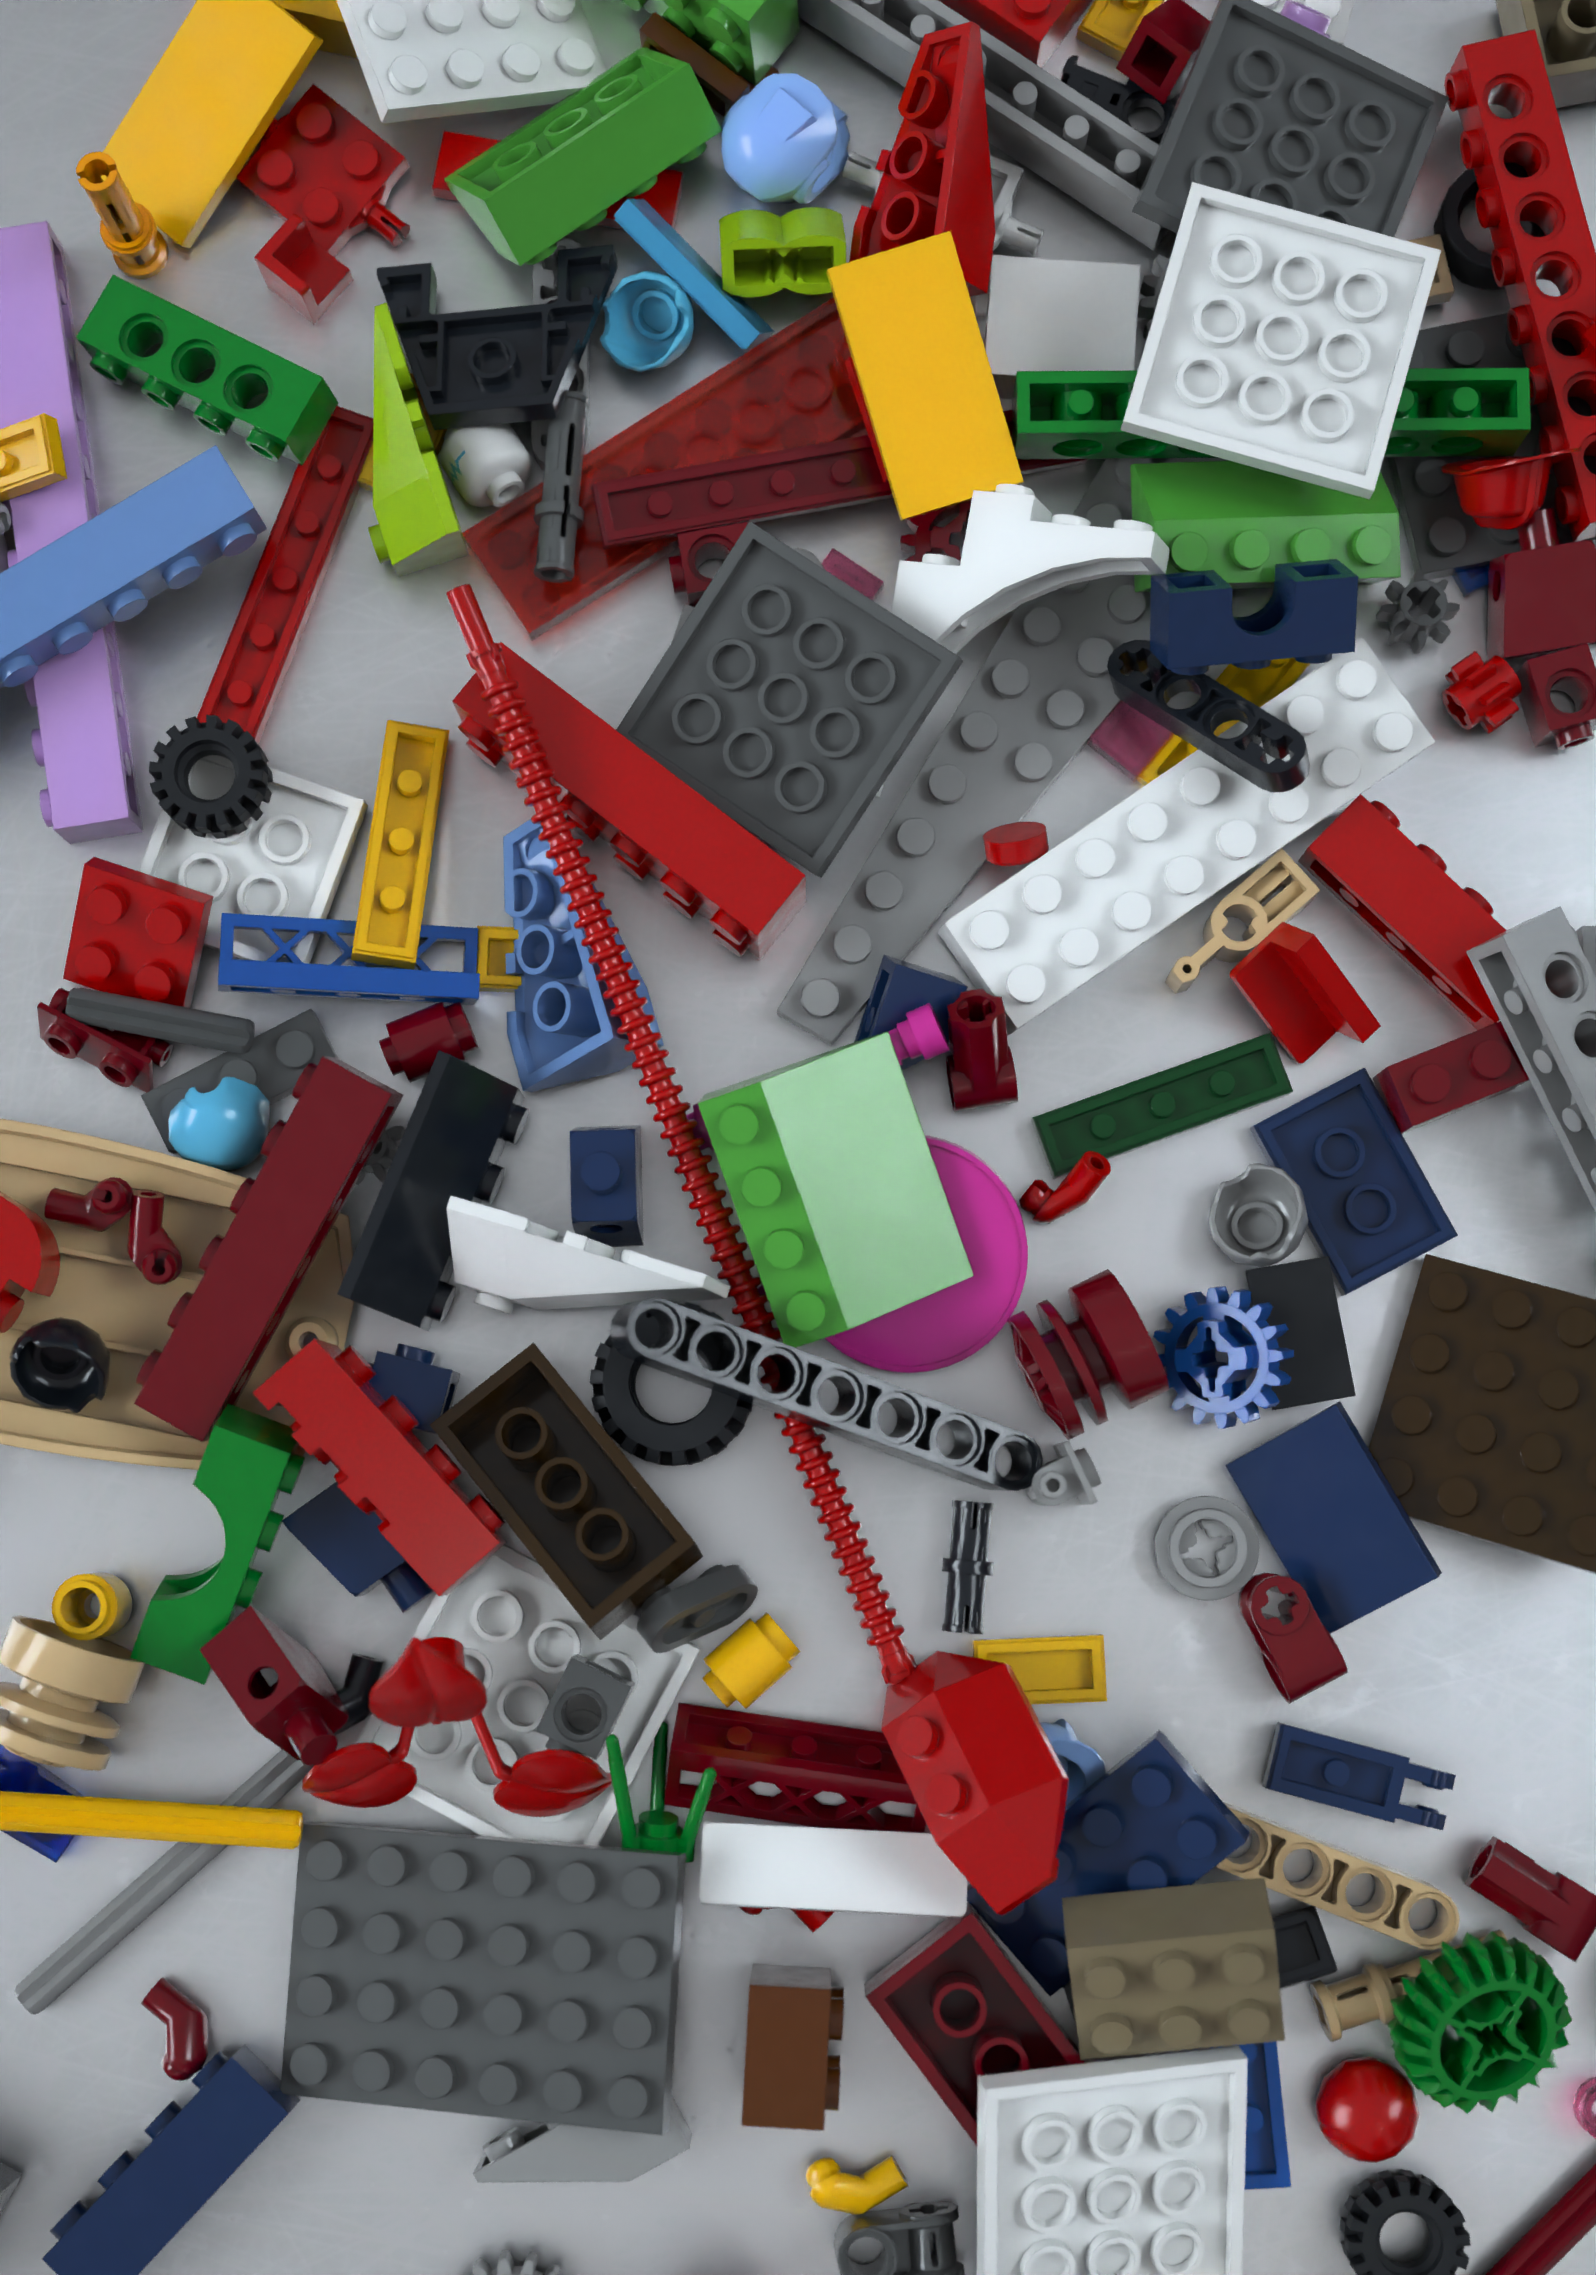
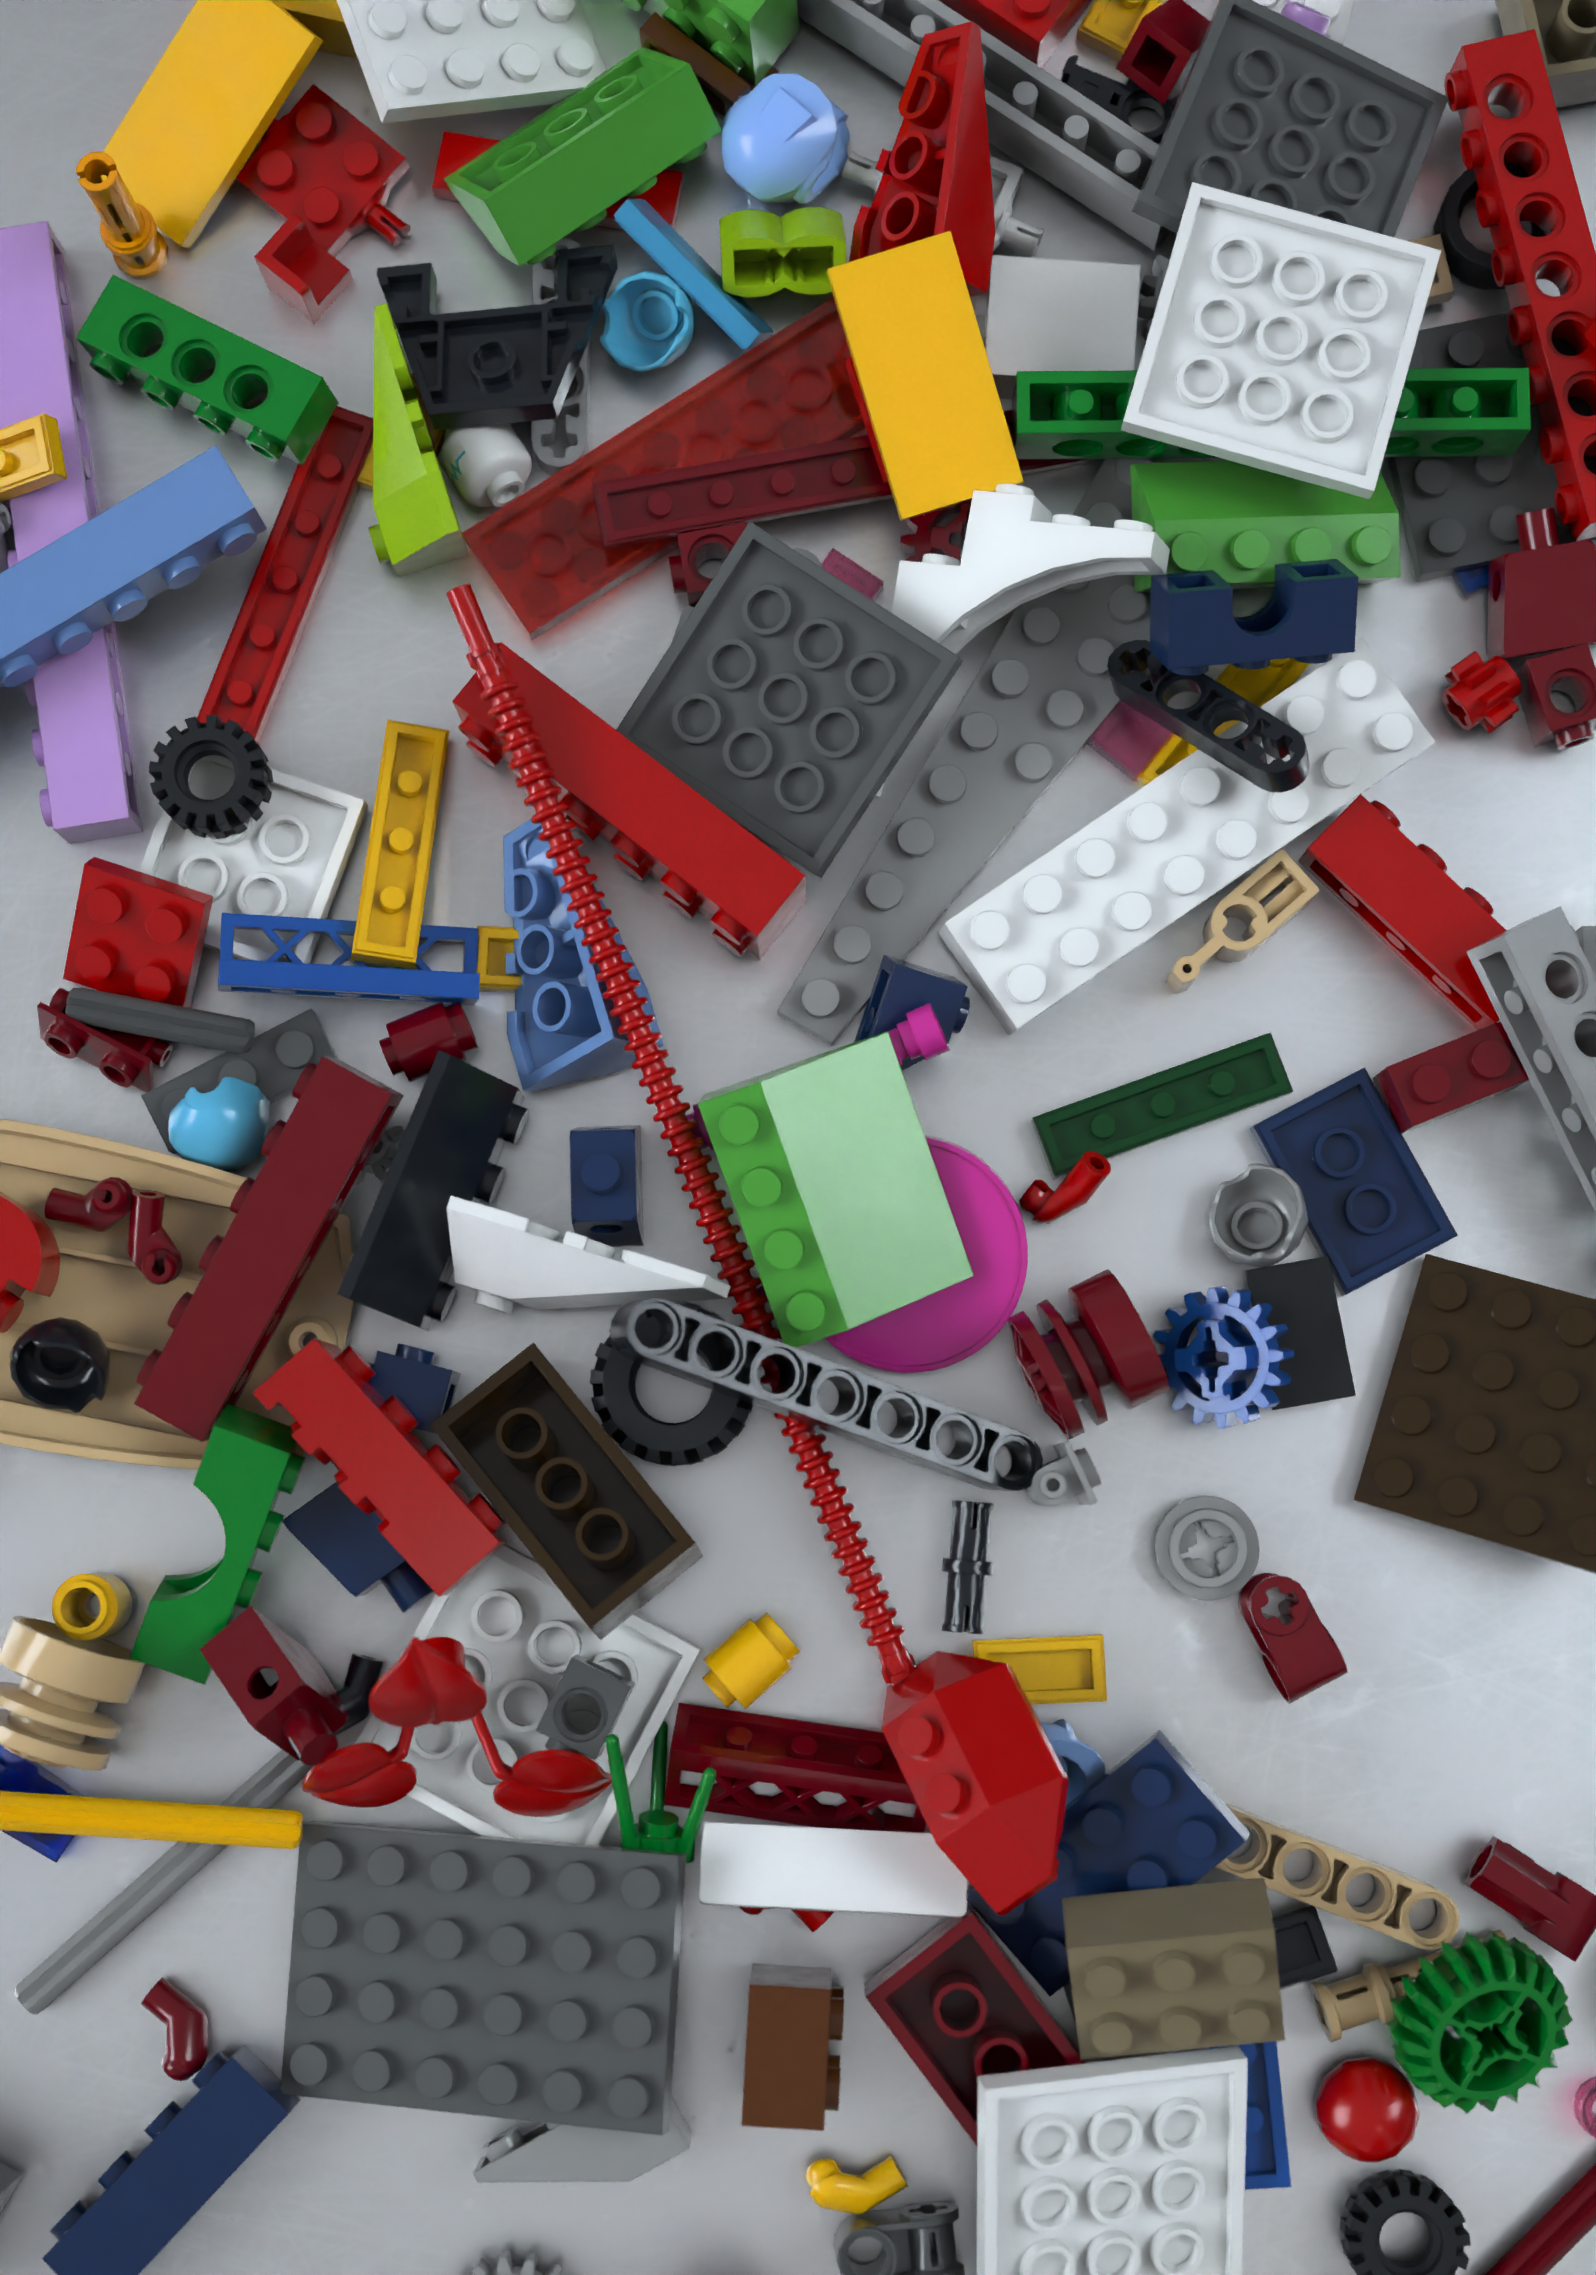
dark grey pin [534,391,589,583] -> none
dark grey plate [637,1565,758,1653] -> none
dark red piece [945,989,1018,1112] -> none
red tile [983,822,1049,866] -> none
dark blue tile [1225,1401,1442,1633] -> none
red panel [1230,922,1381,1063] -> none
dark blue hinge [1262,1722,1456,1830] -> none
dark grey gear [1376,570,1460,654] -> none
red piece [1441,447,1582,530] -> none

